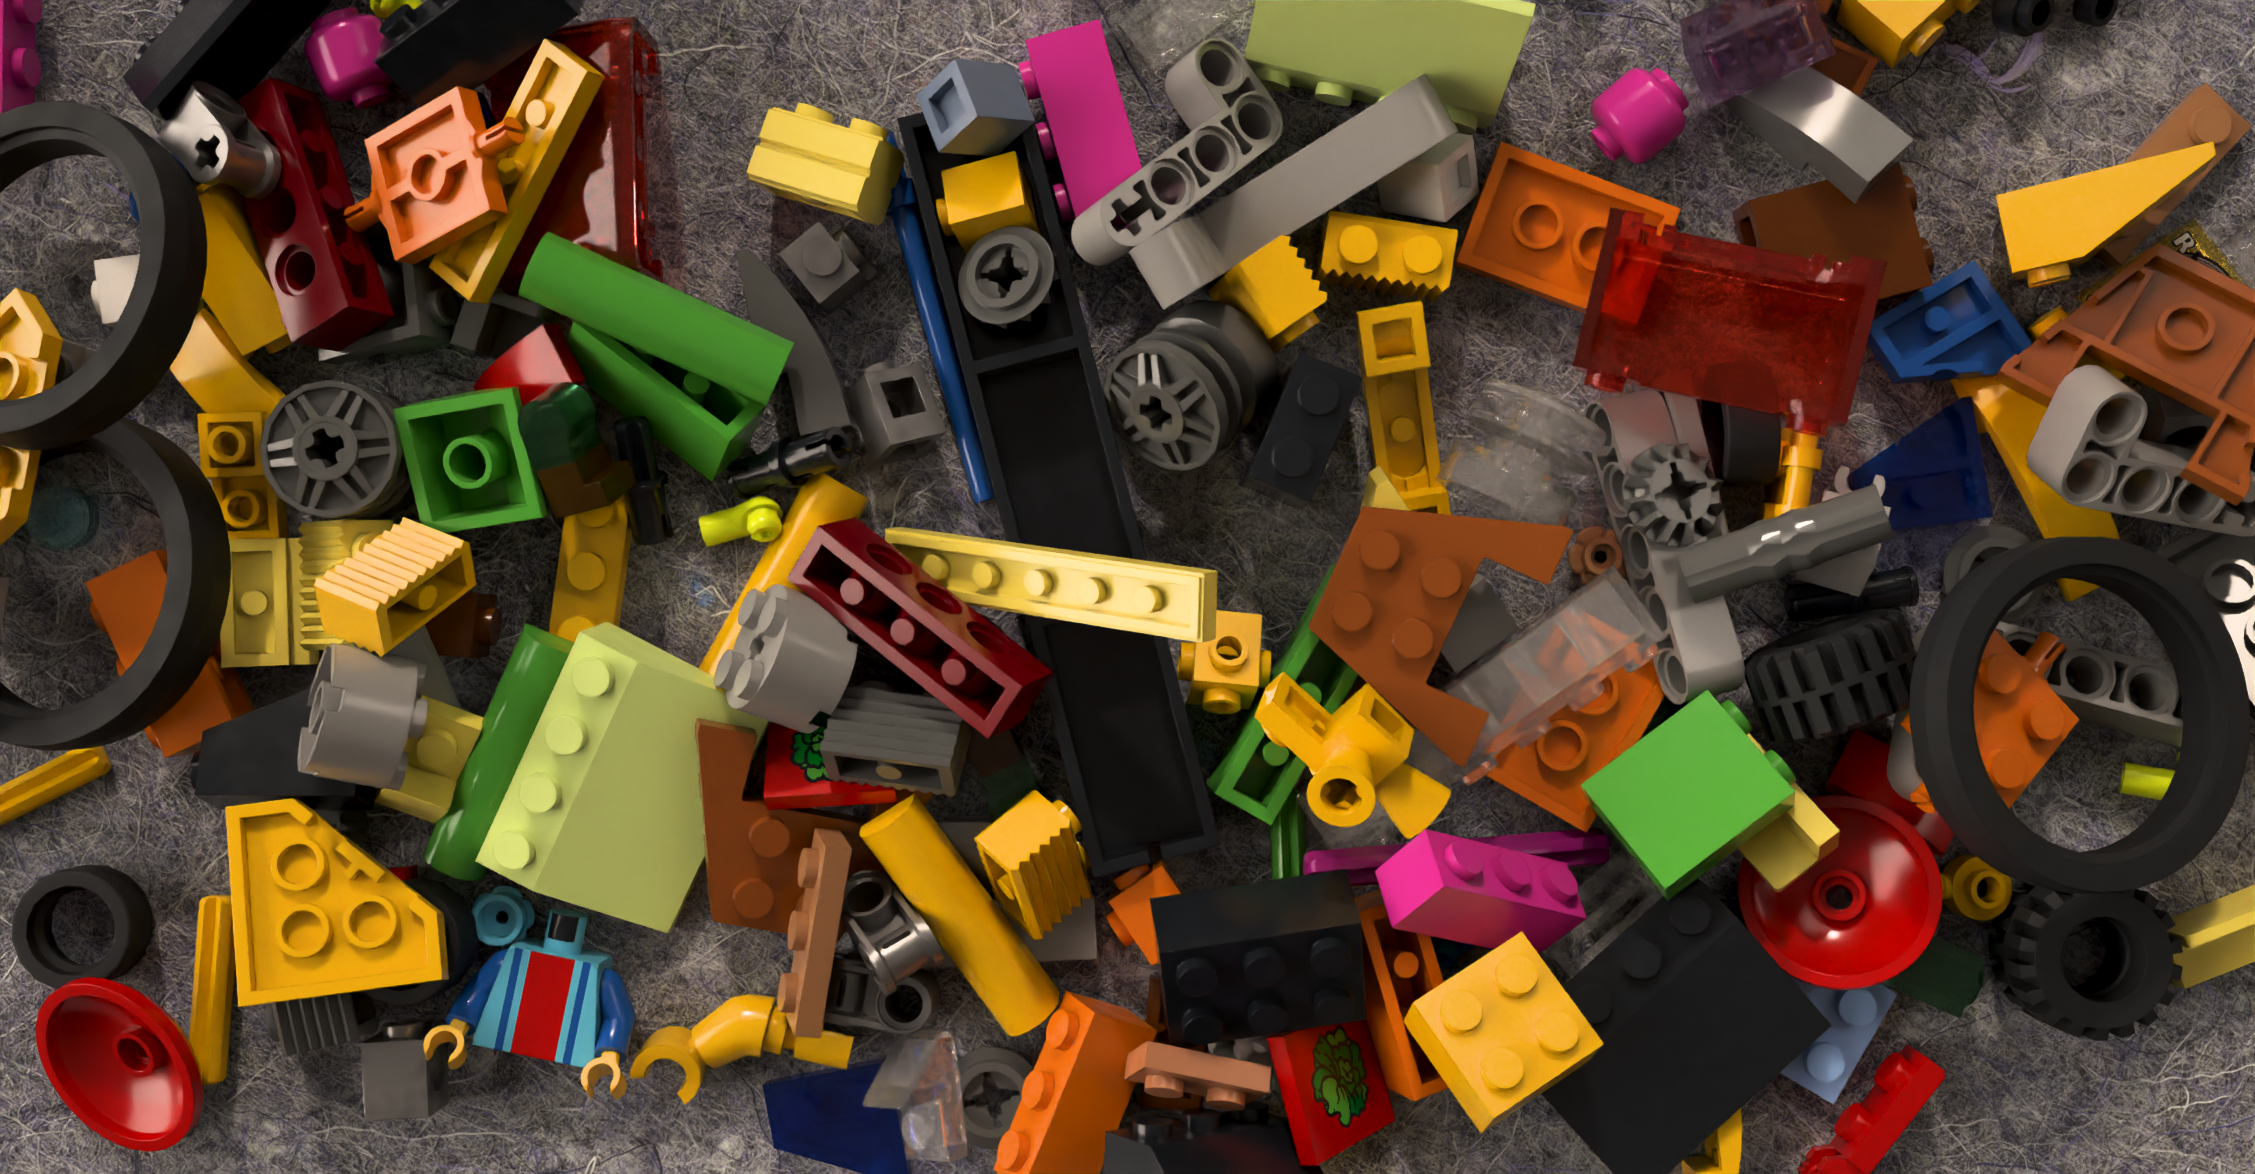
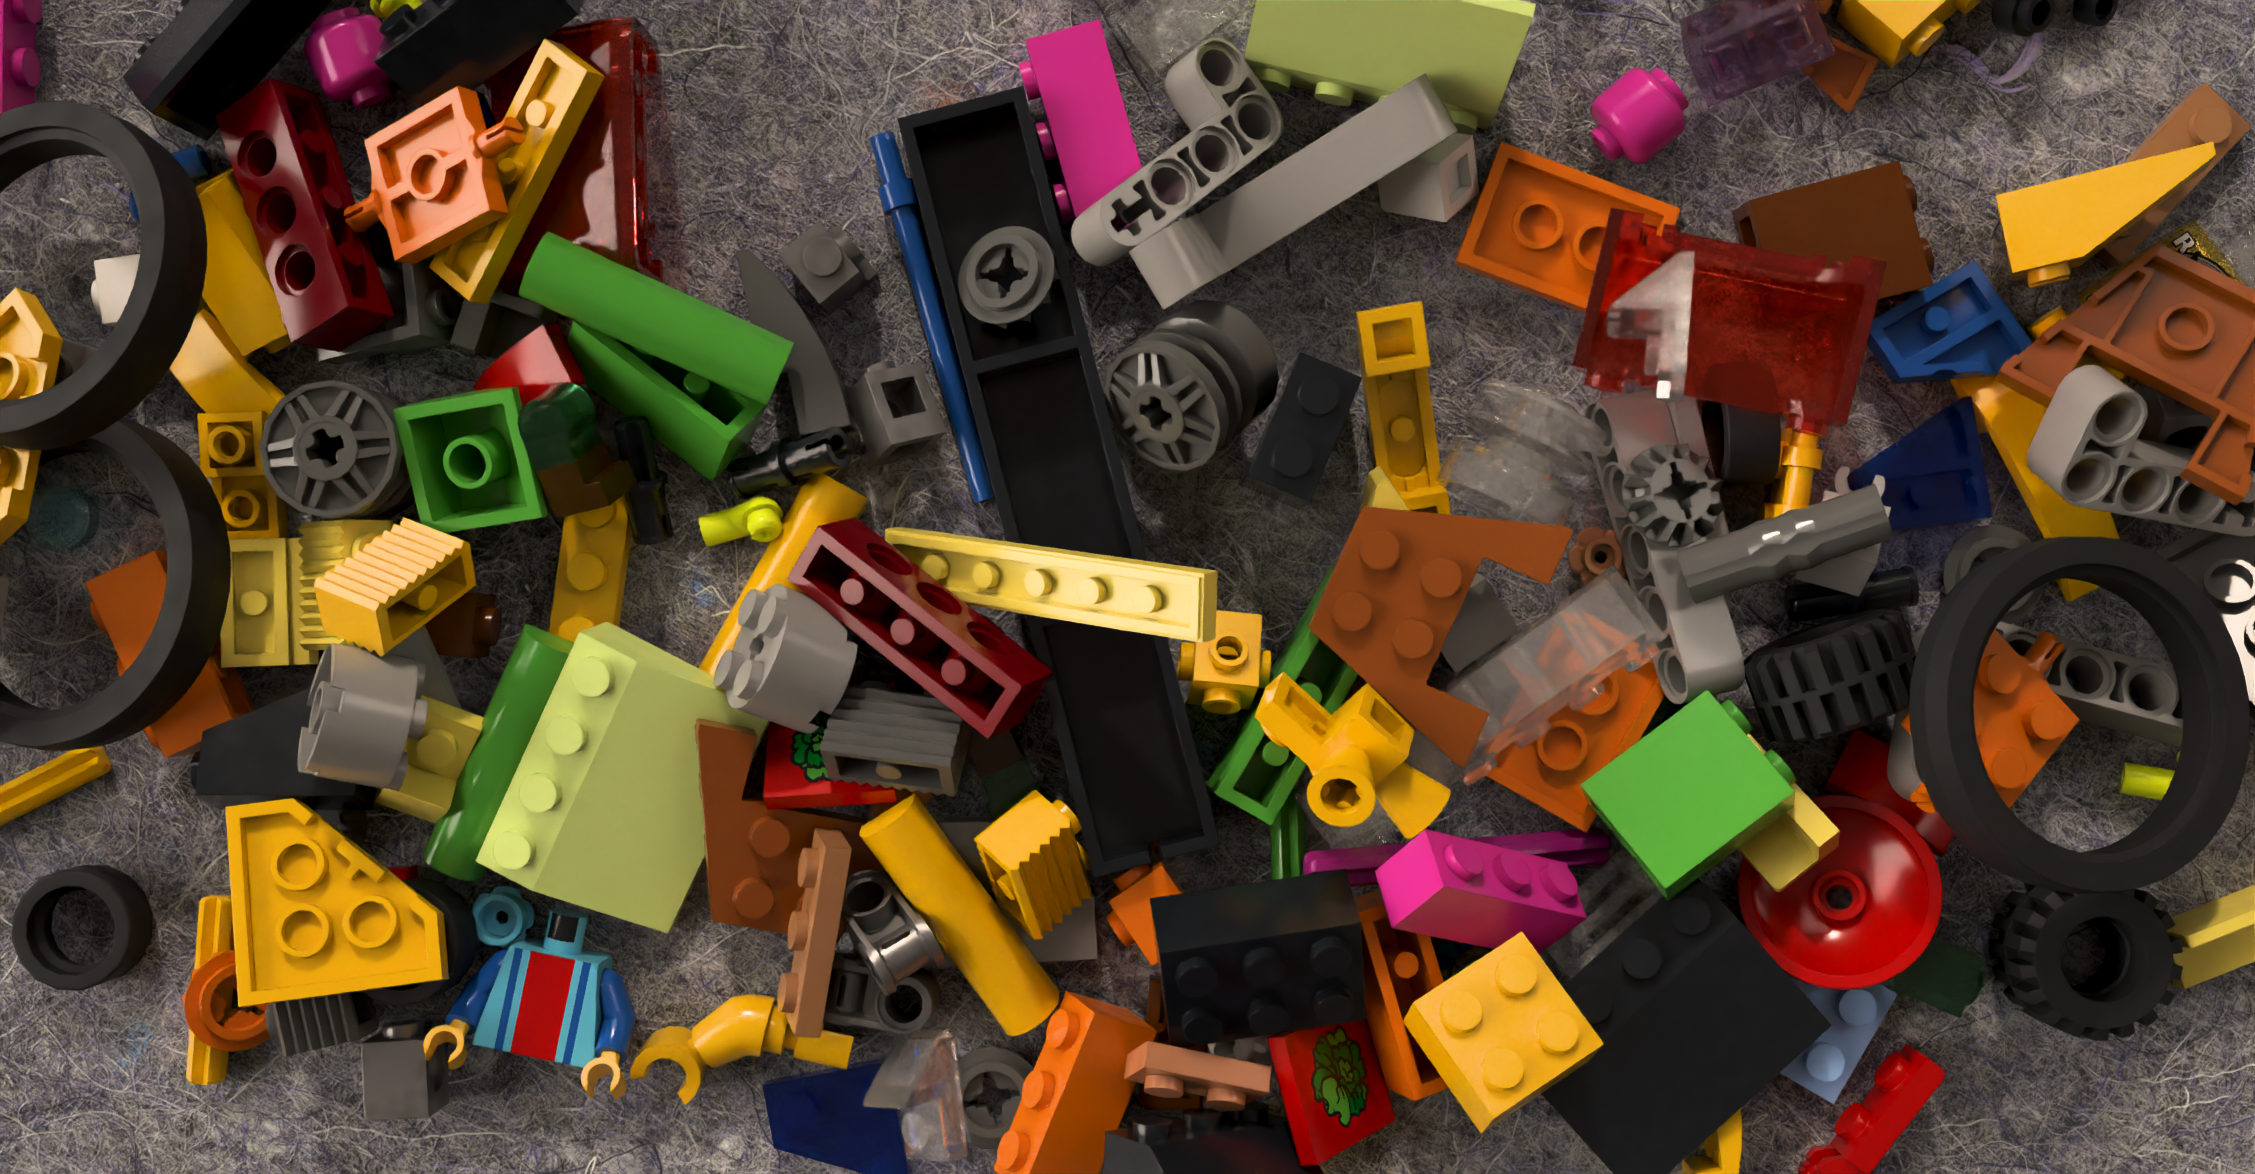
red dish [36,977,203,1152] -> none
flat silver piece [158,80,282,200] -> none
light yellow brick [746,103,905,226] -> none
sand blue panel [916,58,1035,156] -> none
yellow brick [936,151,1040,255] -> none
yellow brick [1207,235,1328,353] -> none
yellow brick [1315,210,1458,302] -> none
dark grey slope [1707,43,1914,204] -> none
yellow plate [1939,854,2012,921] -> none
none -> orange gear [181,950,271,1052]
none -> clear slope [1606,251,1695,402]

